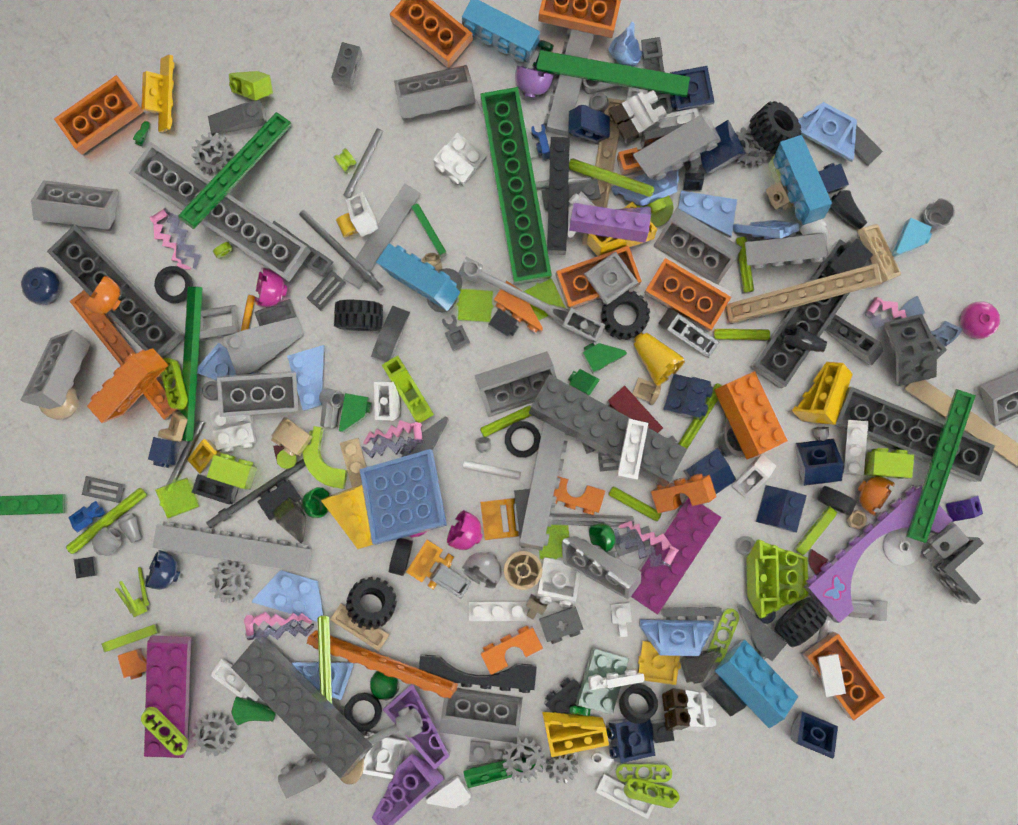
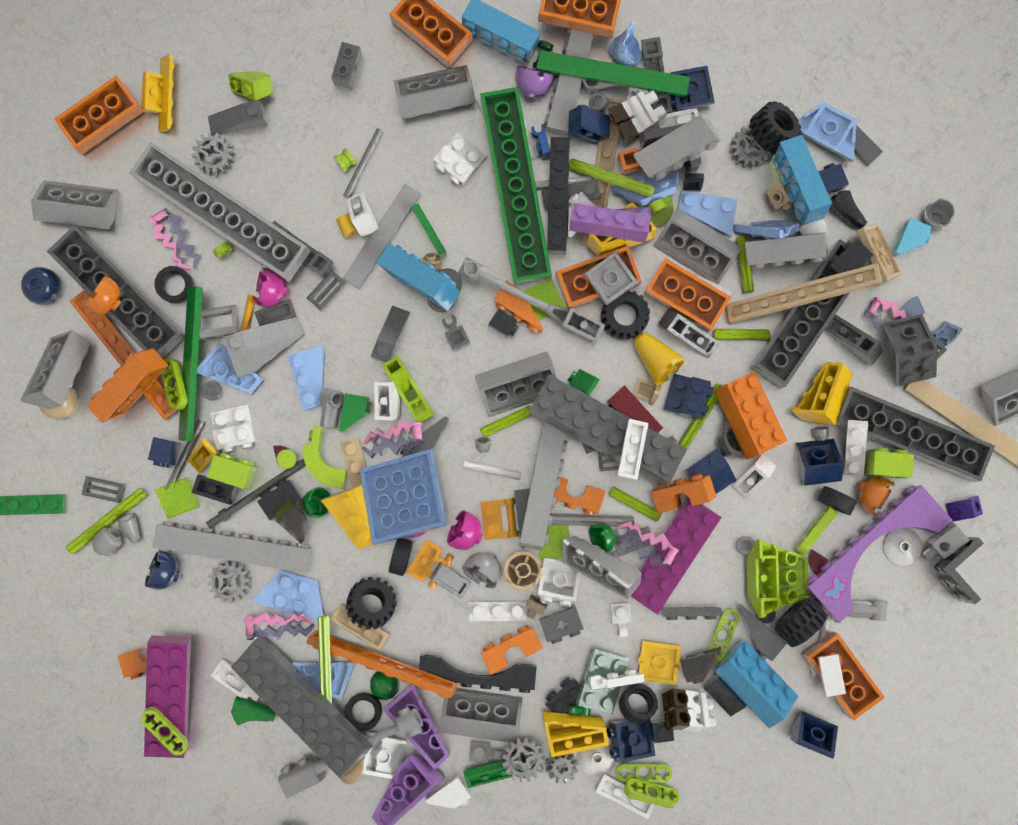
blue plate [68,501,105,533] -> none
black tile [74,556,97,579] -> none
lime beam [101,624,158,653] -> none
lime plant [115,567,150,618] -> none
green piece [133,121,150,146] -> none
tan tile [158,411,188,442] -> none
green tile [178,112,291,230] -> none
light grey gear [192,713,235,756] -> none
light grey brick [217,371,299,417] -> none
tan brick [271,416,313,456] -> none
dark grey bar [299,210,384,292] -> none
black tyre [334,299,383,331] -> none
clear neon green piece [457,289,494,322] -> none
black tyre [505,421,541,458] -> none
green slope [582,343,627,374] -> none
light blue wing [639,619,714,656] -> none
dark blue slope [700,120,746,173] -> none
dark blue slope [755,485,807,533] -> none
black piece [782,324,827,352] -> none
tan tile [847,510,867,529] -> none
green tile [906,389,976,543] -> none
dark pink cylinder [960,301,1000,339] -> none

